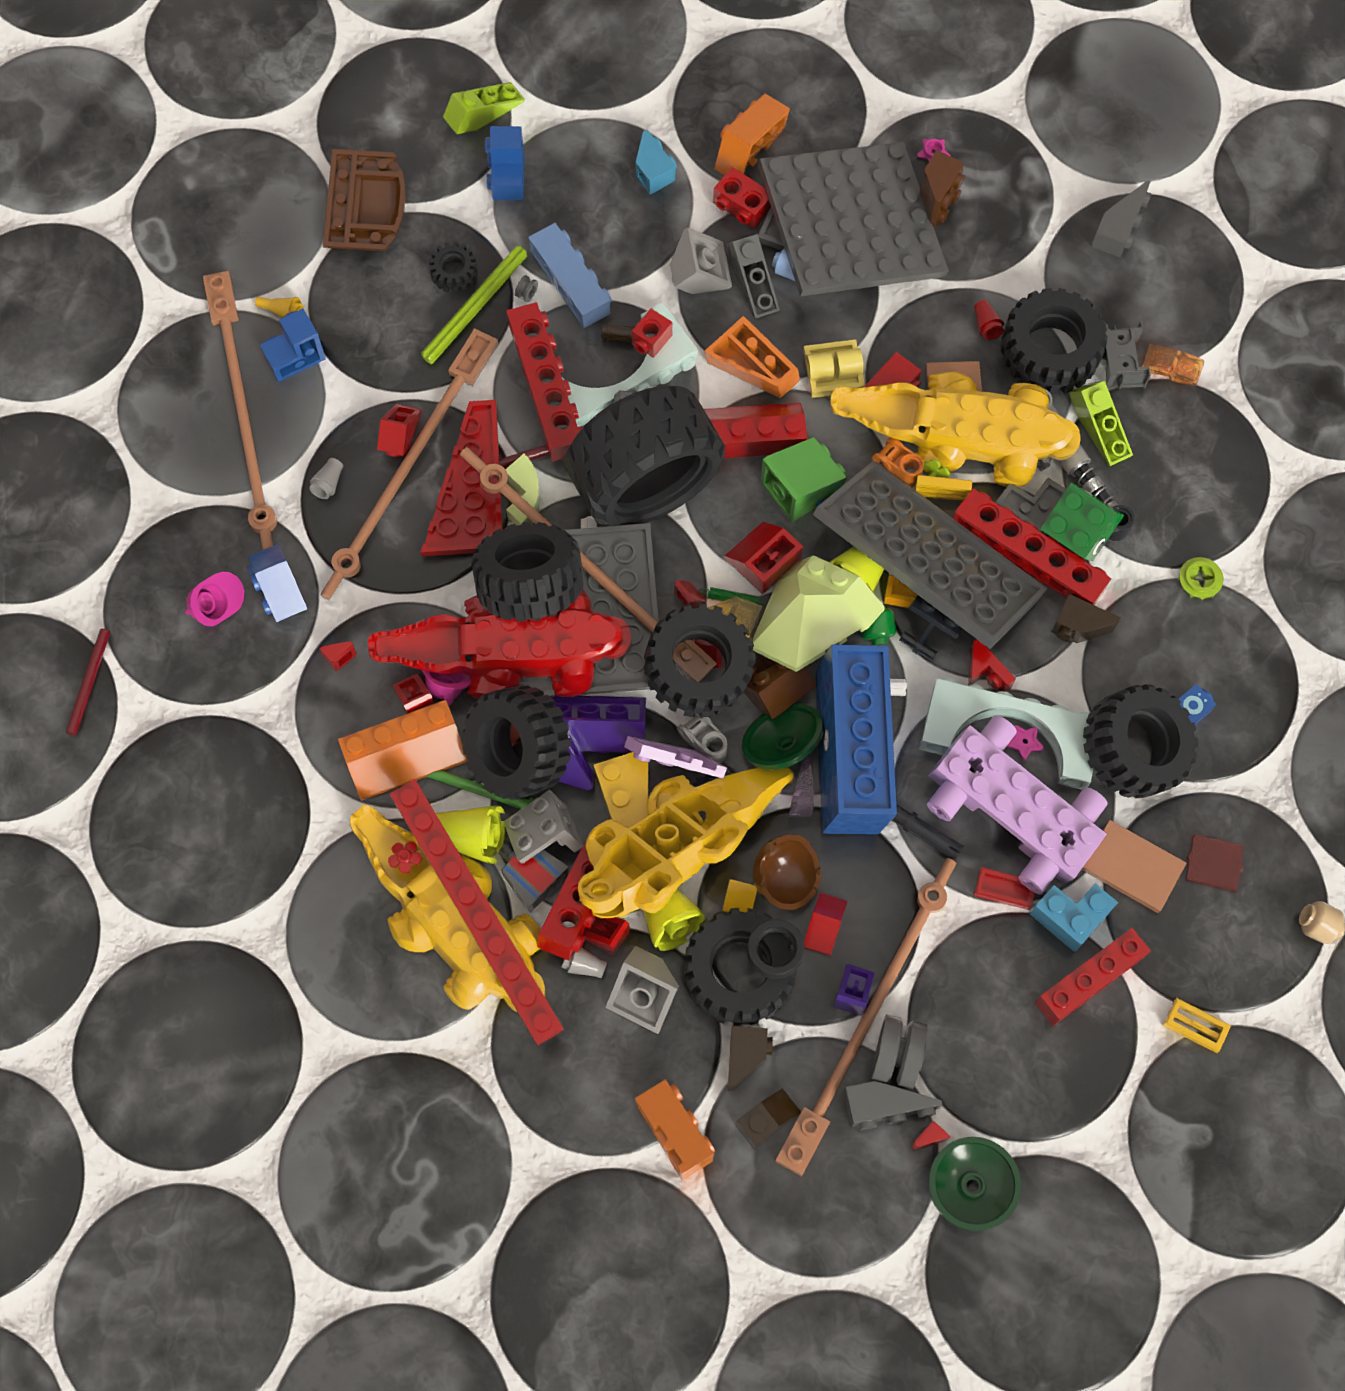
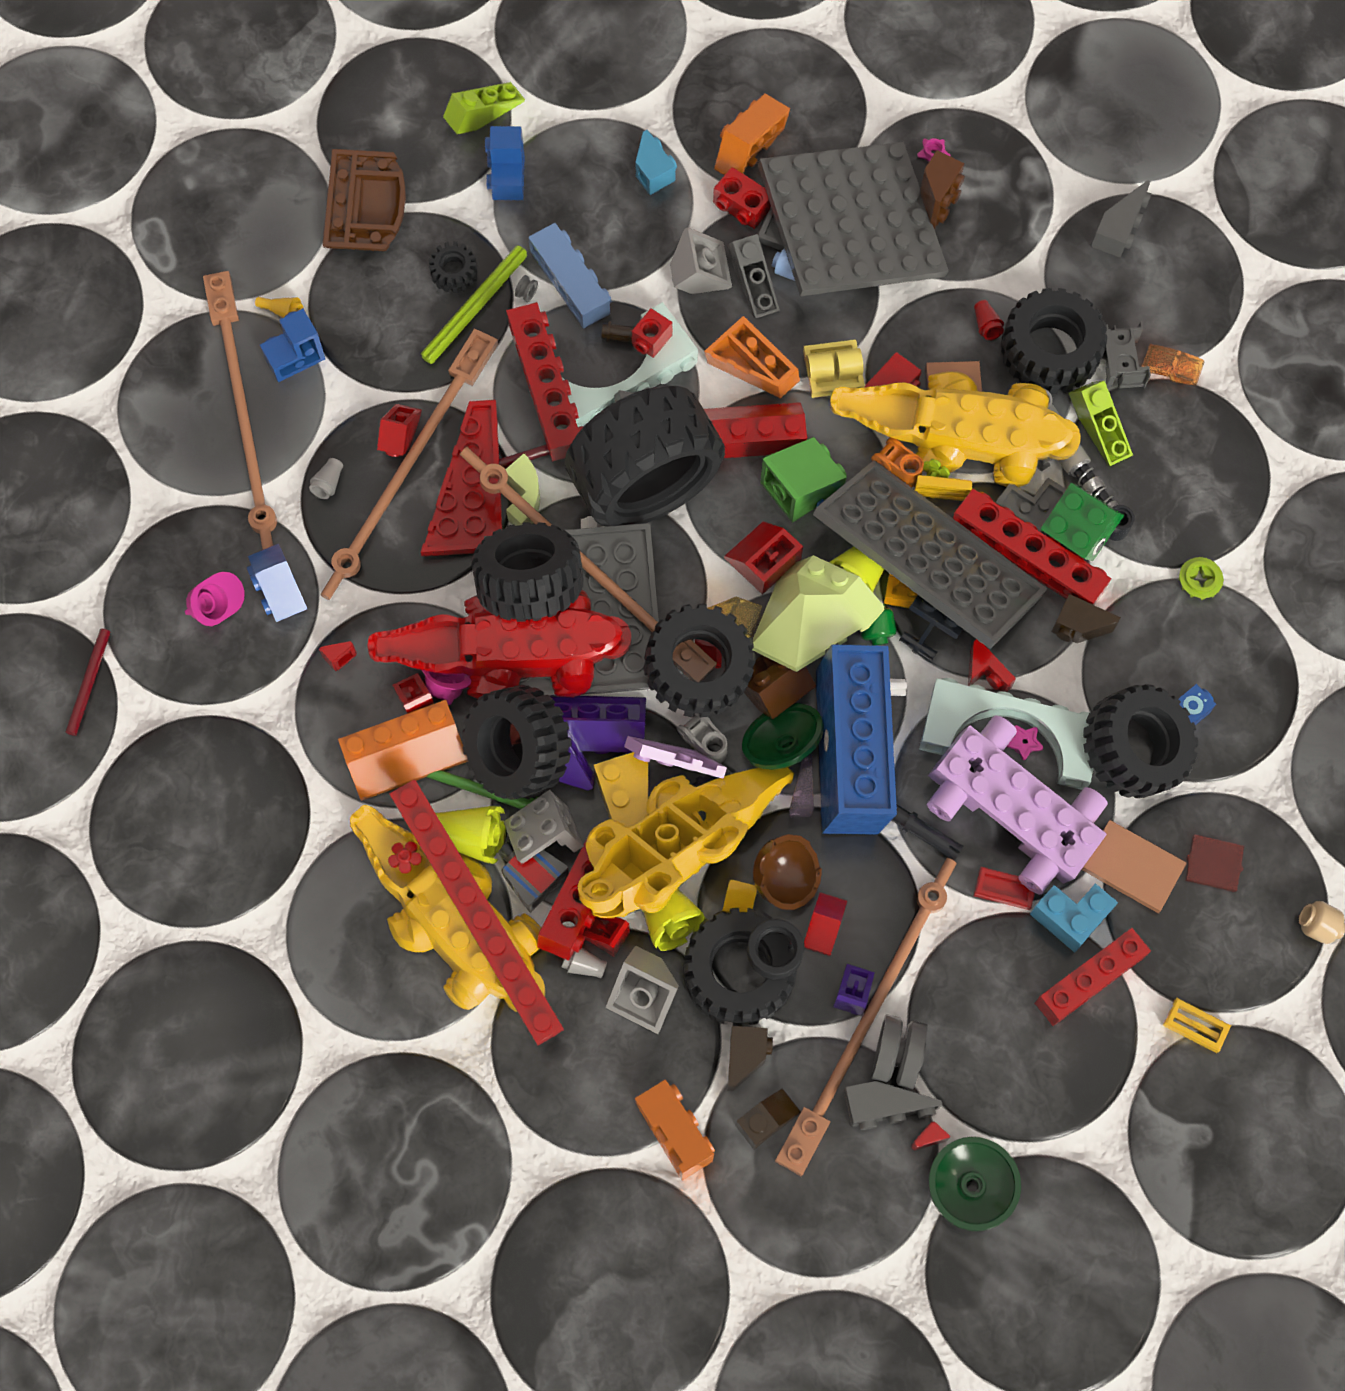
red slope [674,580,706,609] -> none
green piece [699,587,768,607] -> none

